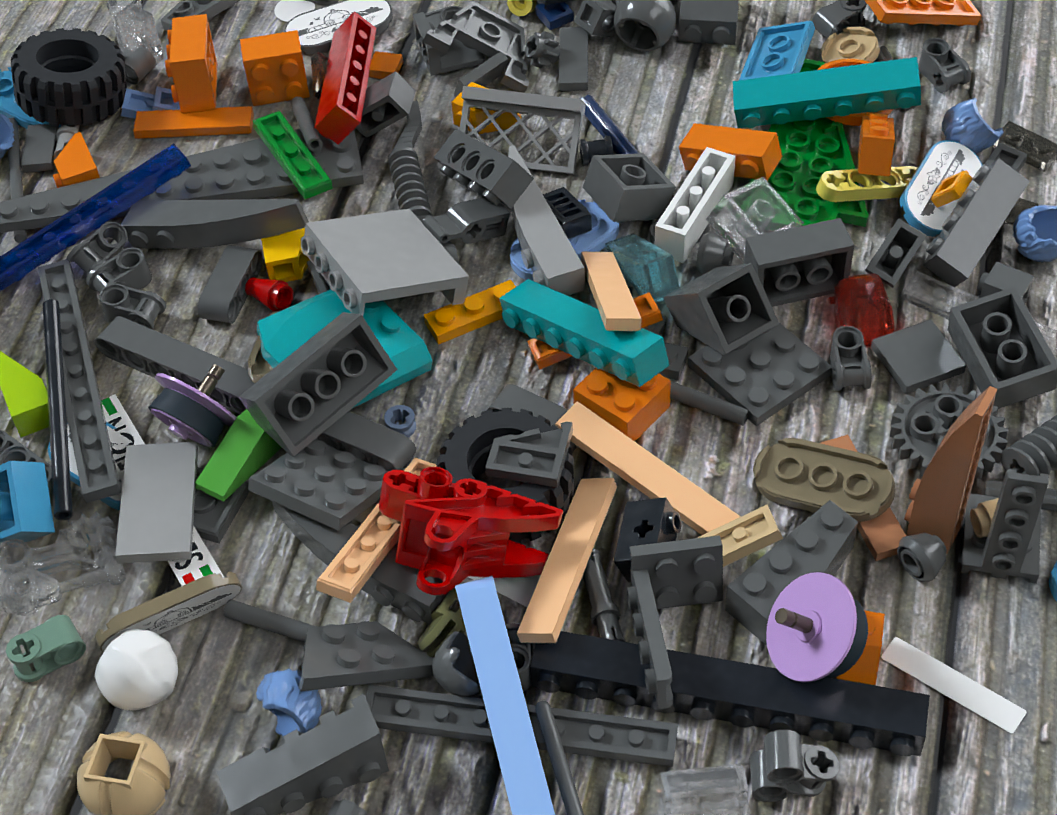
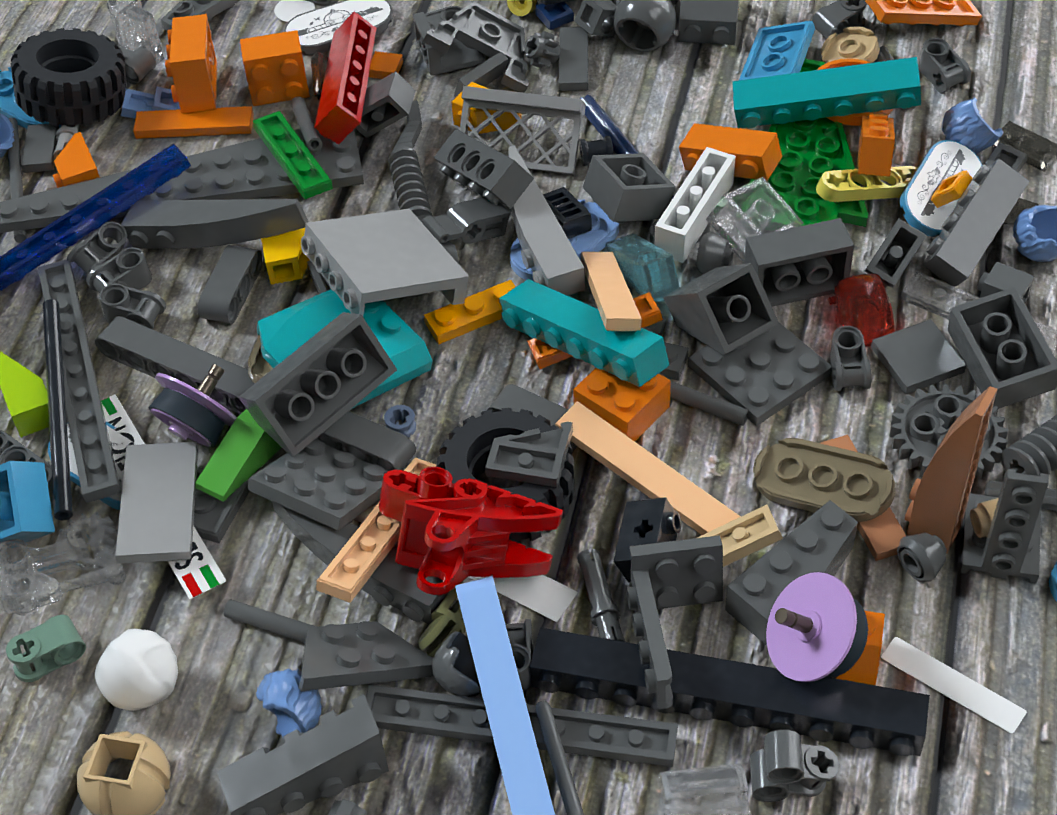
tile [95,572,242,652] -> none
red cone [245,277,293,311] -> none
light nougat tile [517,478,617,643] -> none

